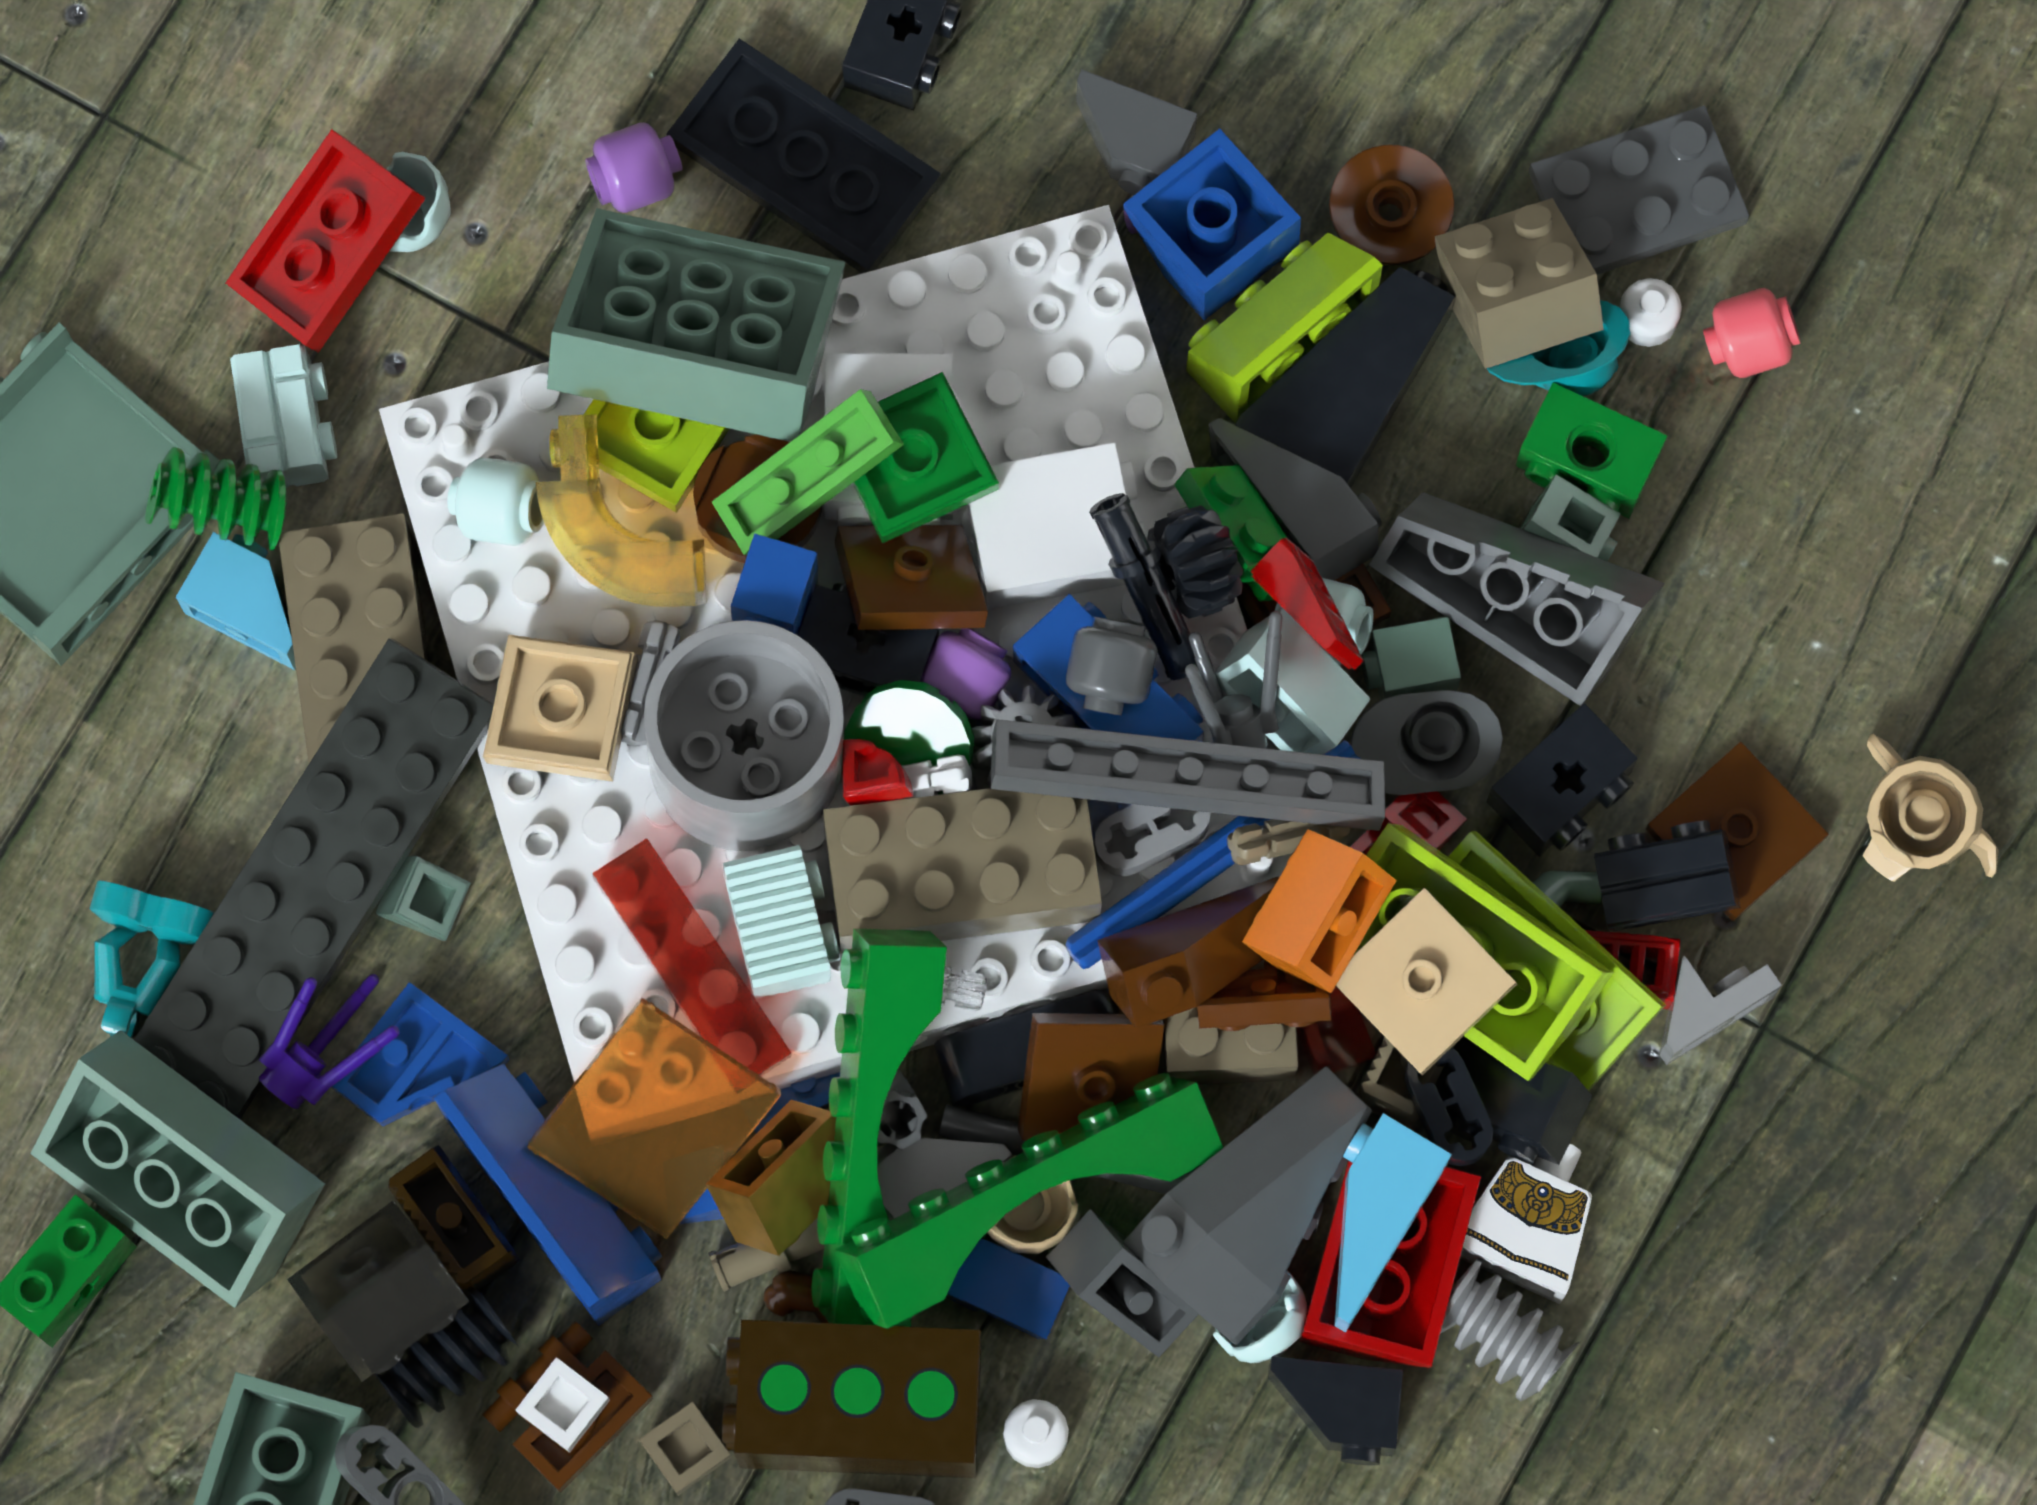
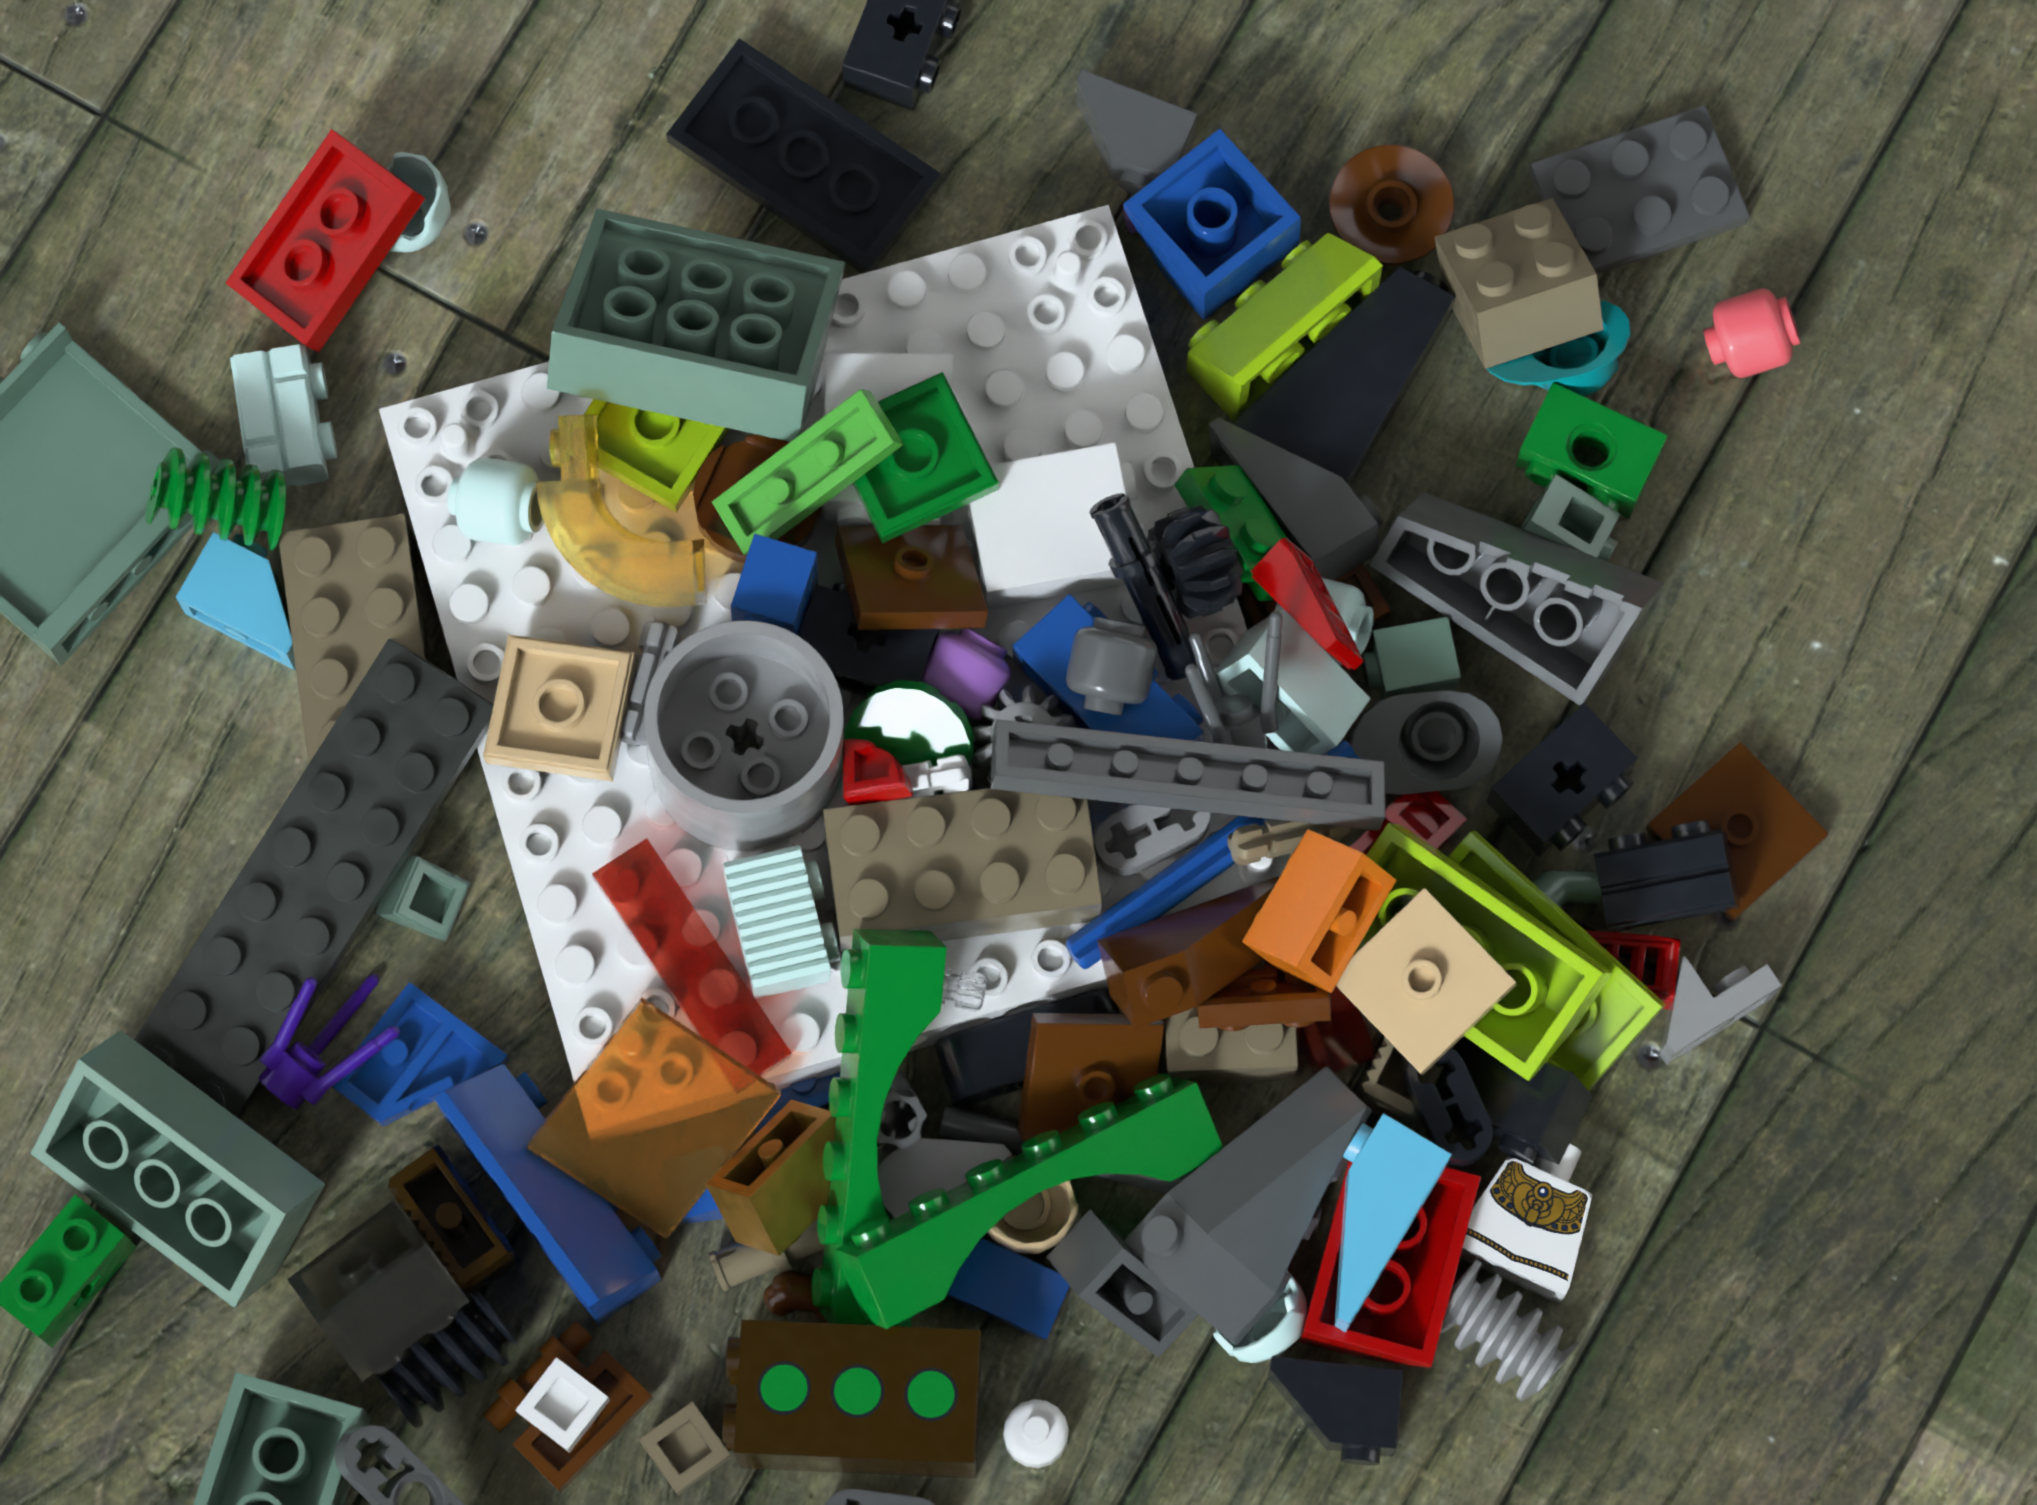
teal piece [89,880,215,1038] -> none
medium lavender head [585,122,682,213] -> none
white piece [1618,278,1682,347] -> none
tan piece [1863,734,1999,882] -> none

